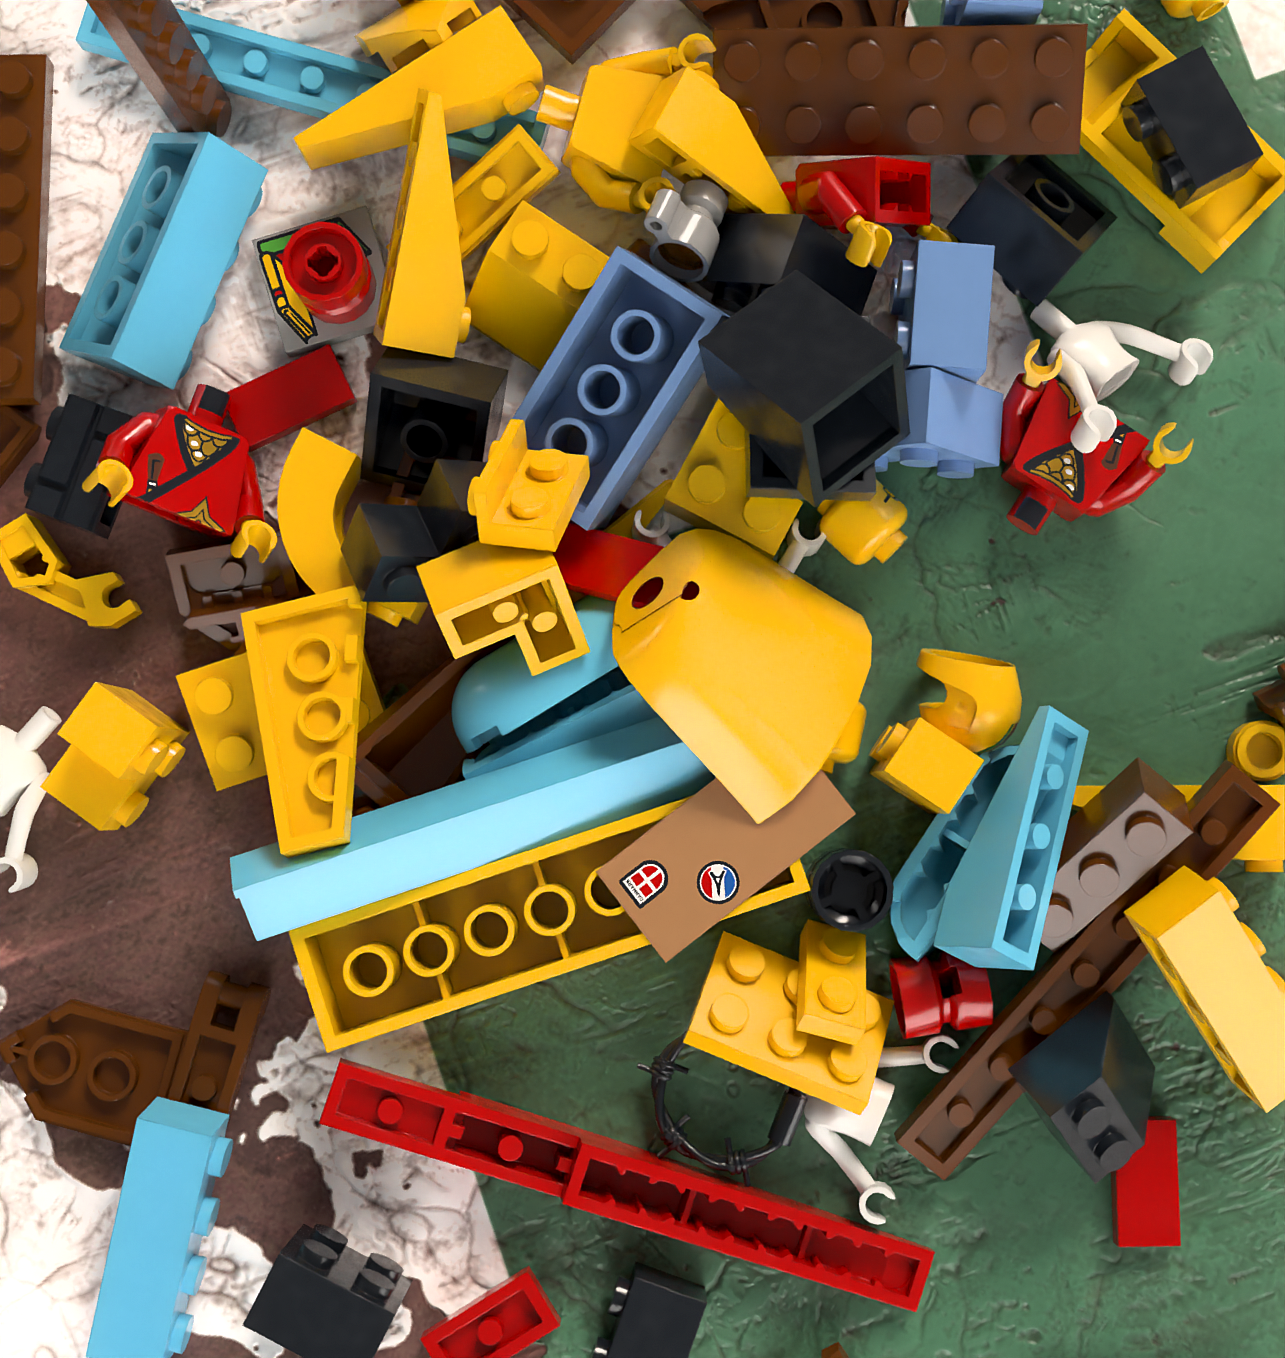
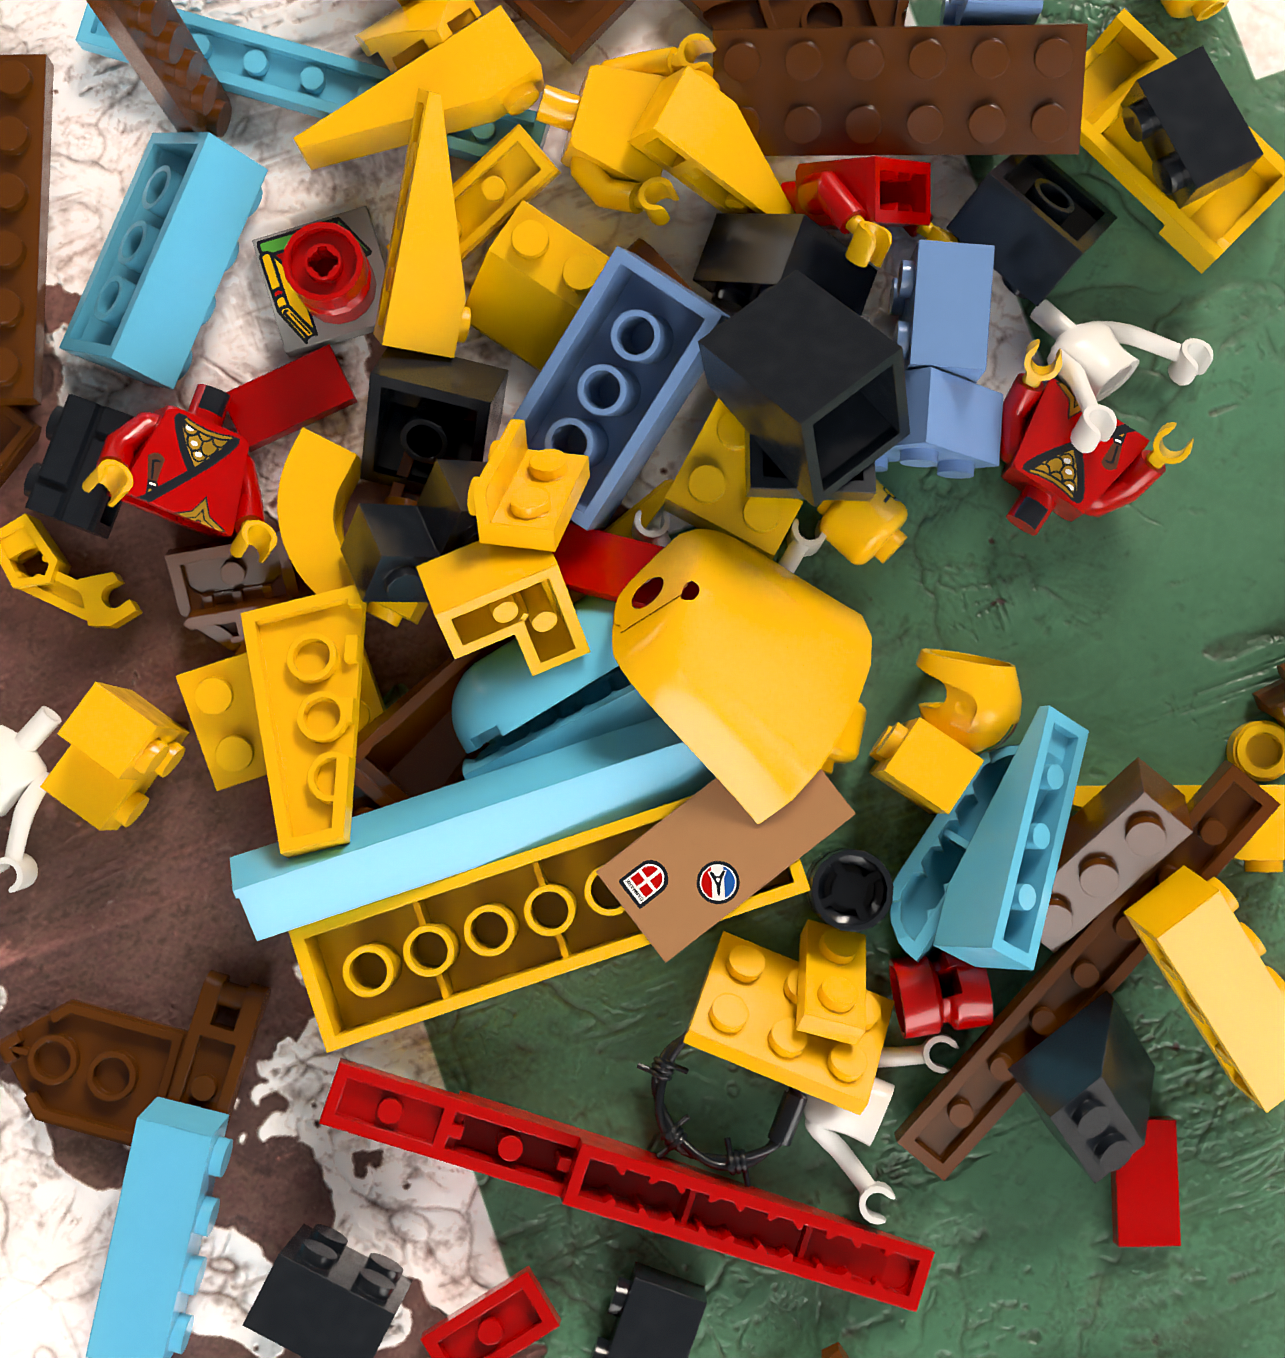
light grey piece [644,179,728,283] -> none

